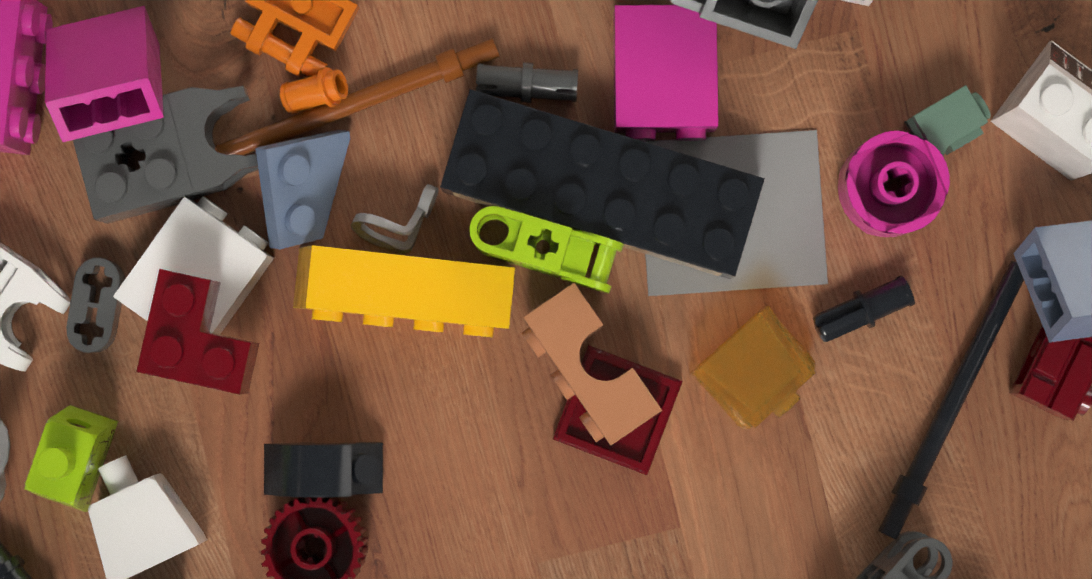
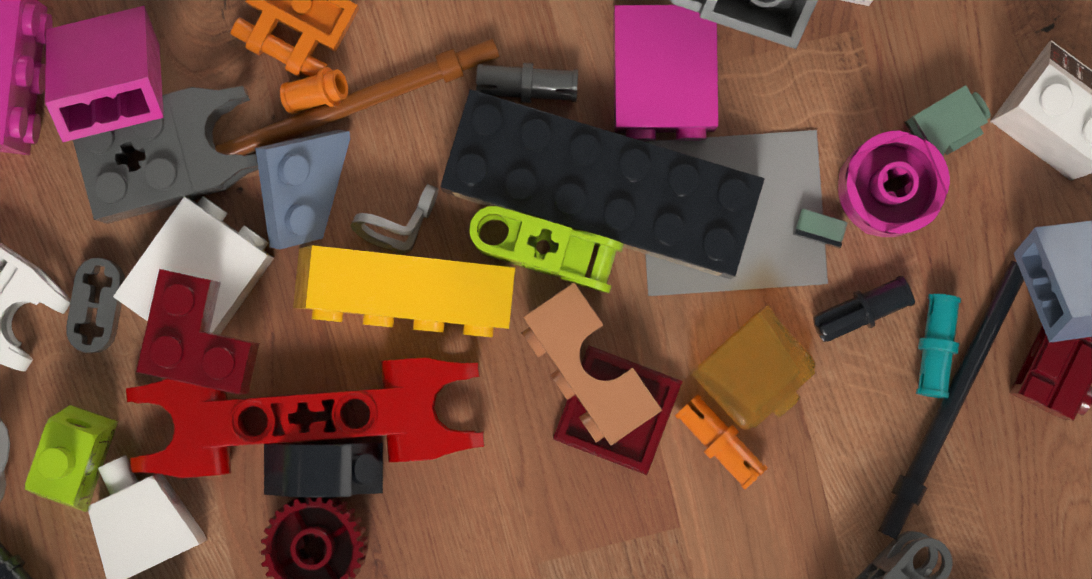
none -> red piece [126,357,485,478]
none -> orange pin [675,394,768,490]
none -> sand green piece [793,209,848,249]
none -> teal pin [916,294,961,399]

